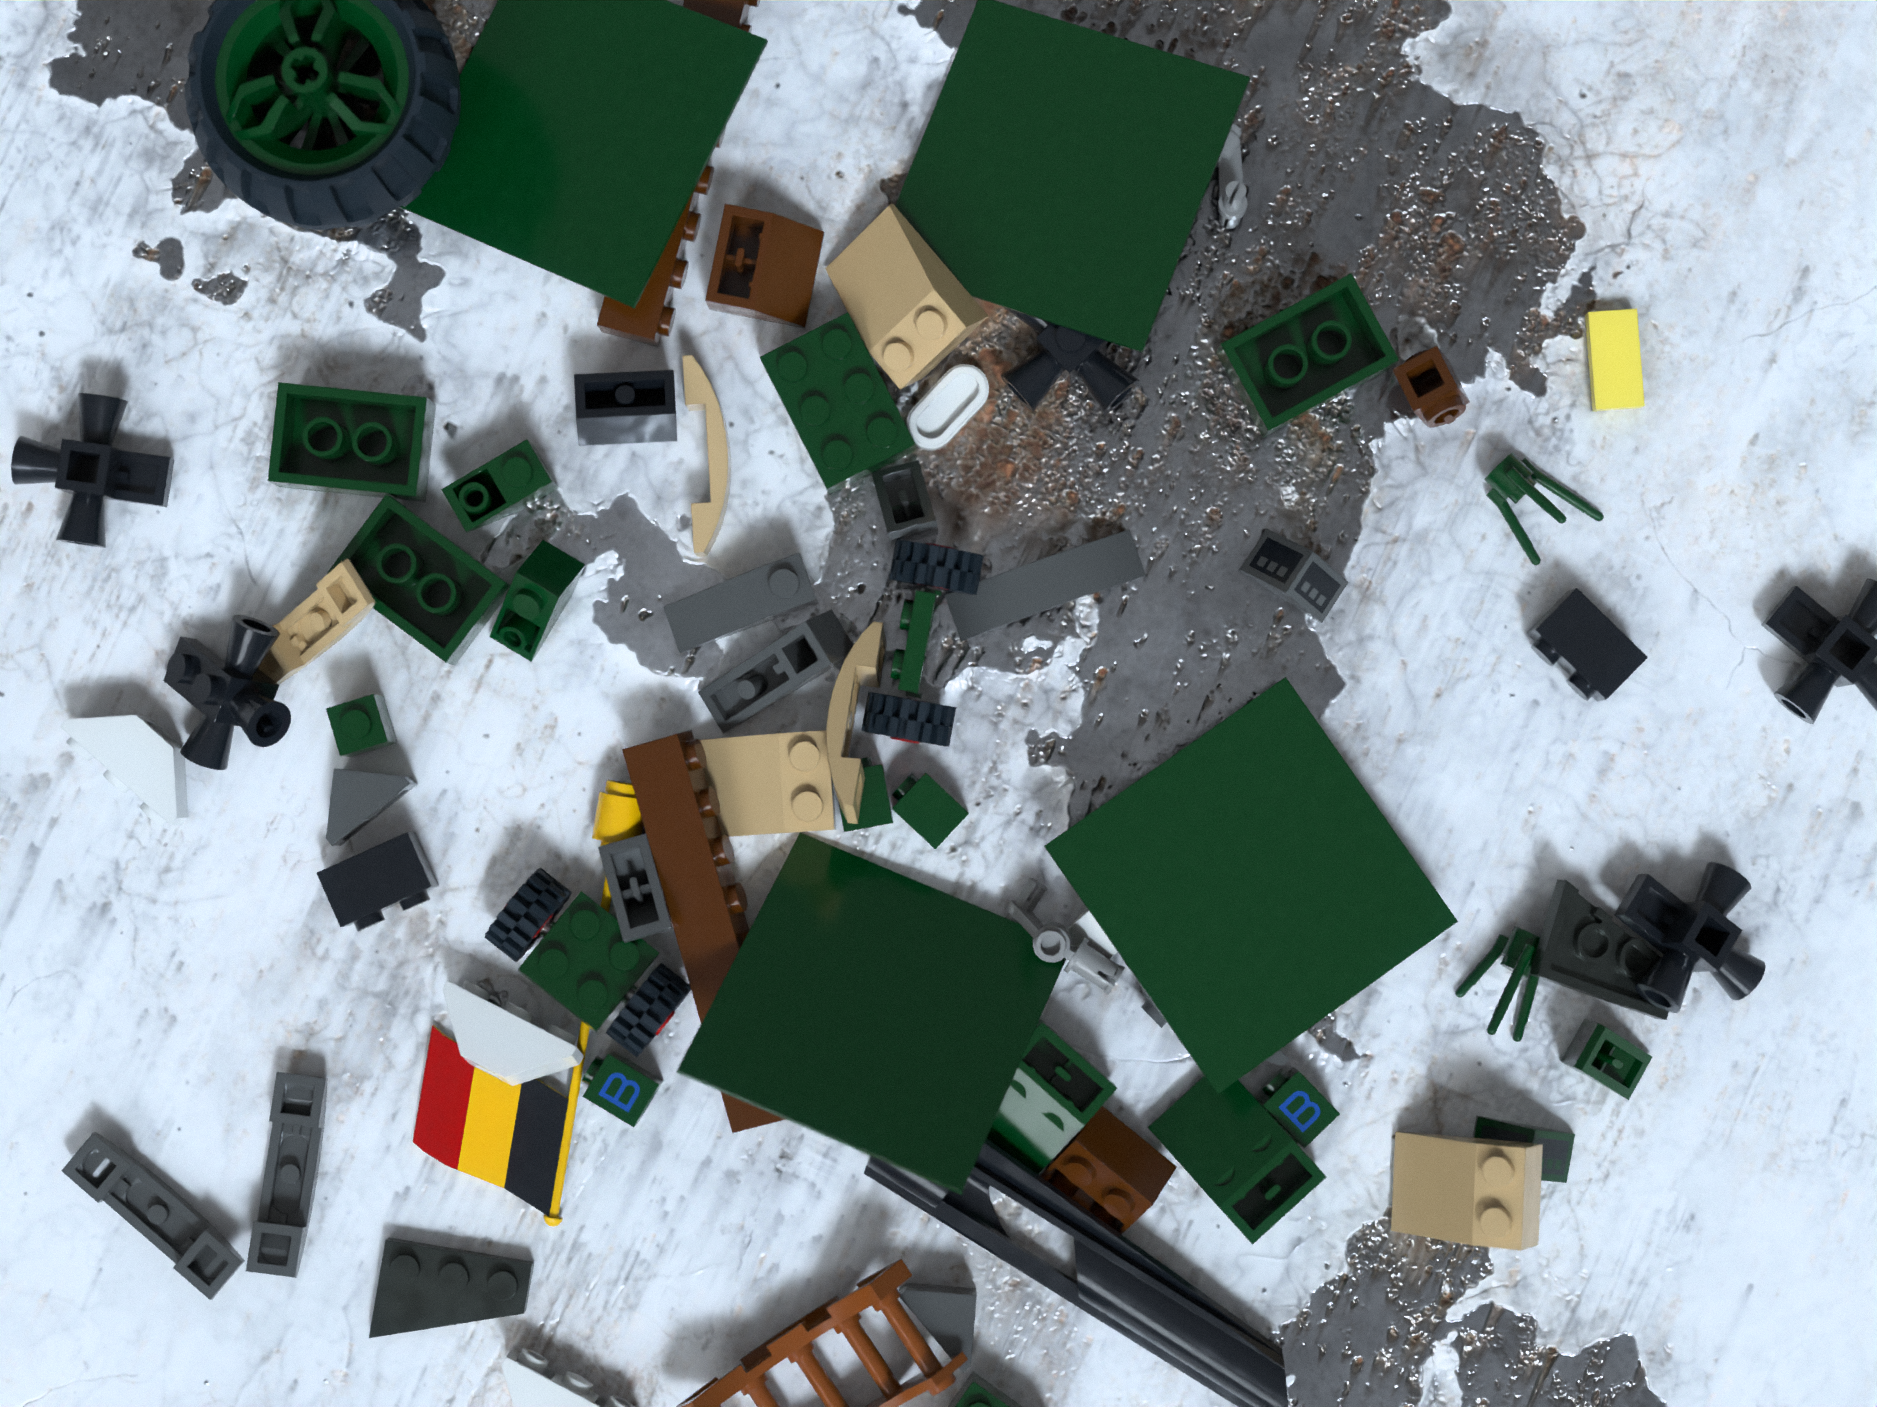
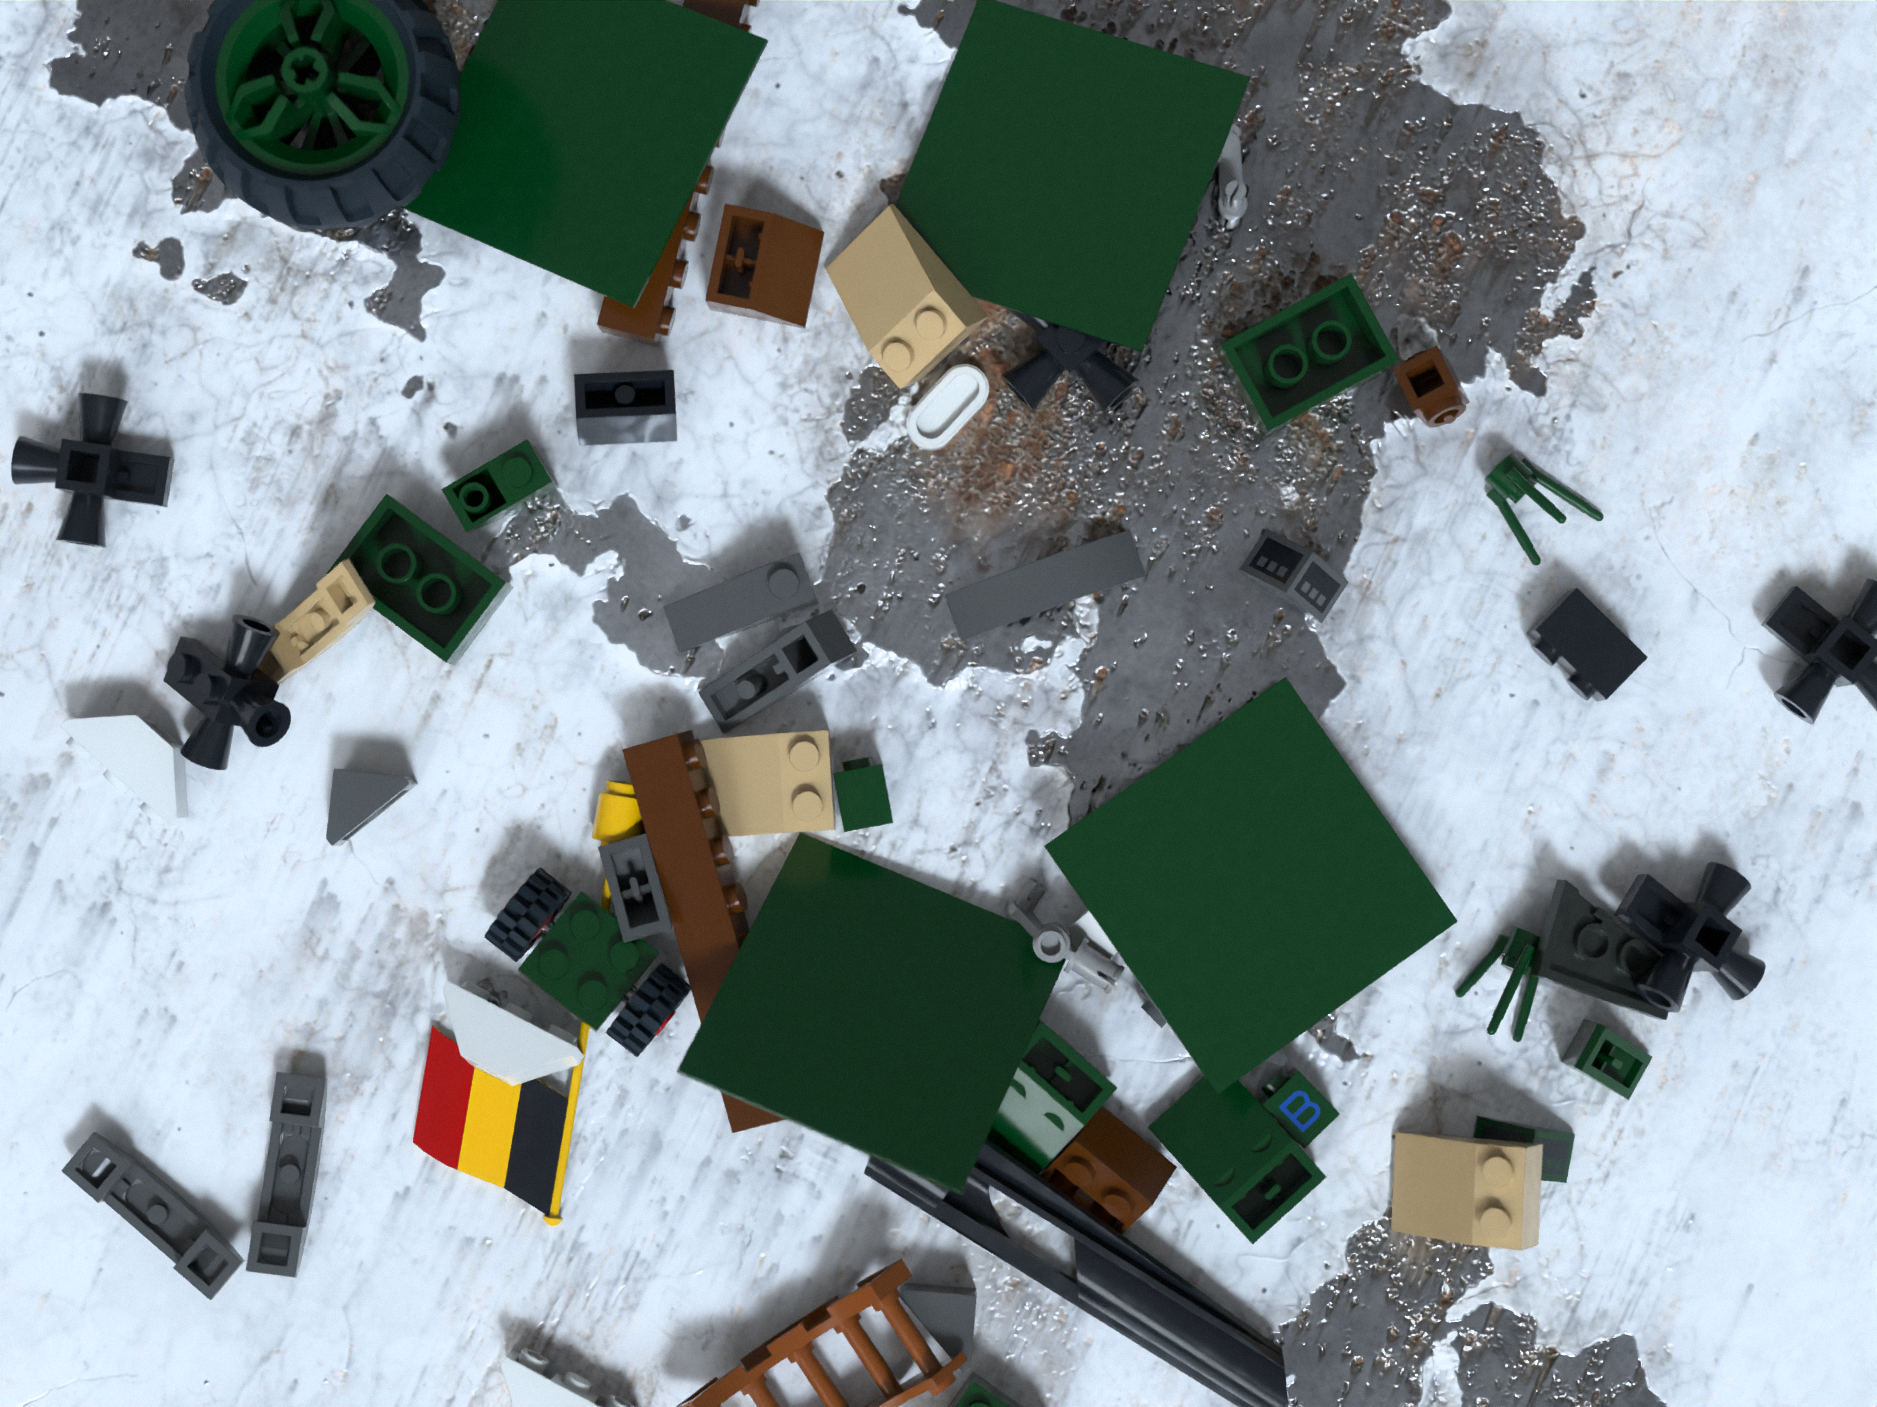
dark green brick [268,382,436,502] -> none
black brick [317,832,439,932] -> none
dark green brick [326,694,398,757] -> none
pearl dark grey wing [369,1238,534,1338] -> none
dark green slope [489,540,585,662] -> none
dark green brick [582,1050,663,1127] -> none
tan slope [683,355,731,557] -> none
dark green brick [760,312,916,495] -> none
tan slope [826,622,887,824] -> none
black plate [861,540,984,747] -> none
dark grey slope [872,460,938,546] -> none
dark green brick [892,773,969,849] -> none
light yellow tile [1585,309,1645,412] -> none

